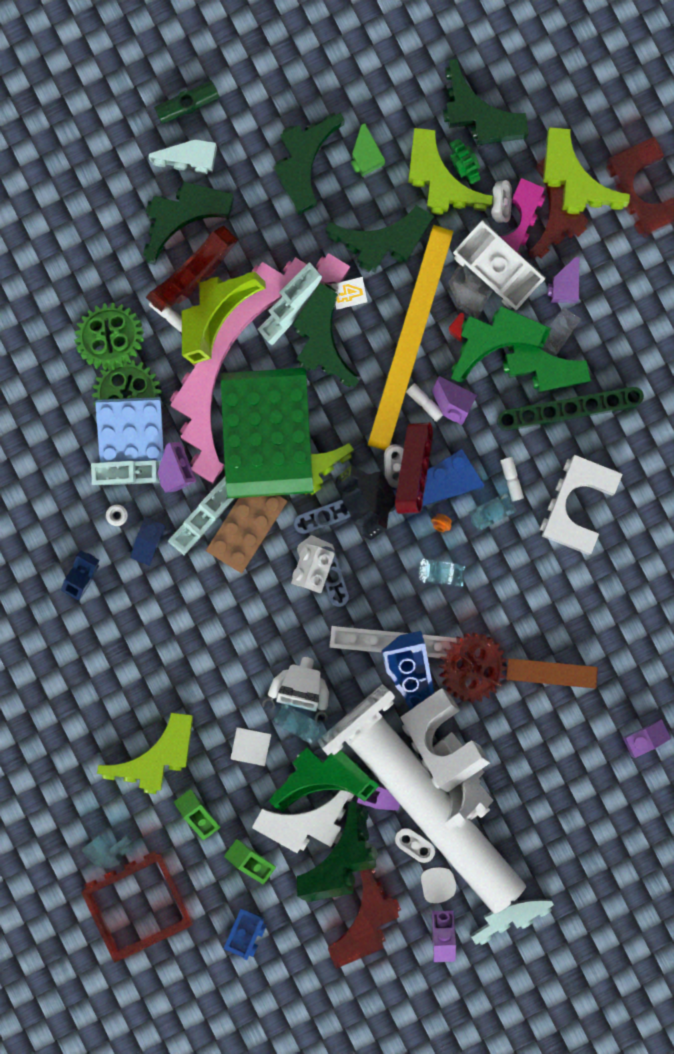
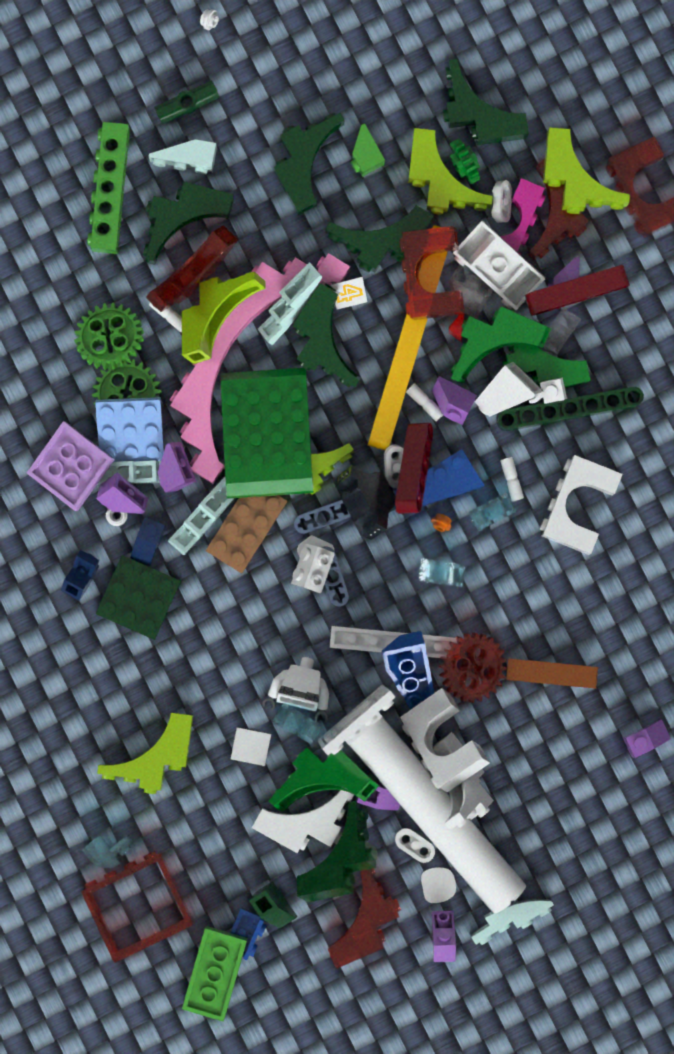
bright green slope [174,789,221,841] -> none
bright green slope [224,839,276,885] -> none
none -> lavender plate [27,421,115,511]
none -> bright green brick [87,122,130,254]
none -> medium lavender slope [96,472,148,514]
none -> dark green plate [96,555,181,640]
none -> bright green plate [182,926,248,1022]
none -> white plate [200,9,219,30]
none -> dark green slope [249,881,297,928]
none -> clear red arch [400,226,465,320]
none -> white slope [475,362,544,417]
none -> dark red beam [525,265,630,316]
none -> white plate [529,378,567,404]

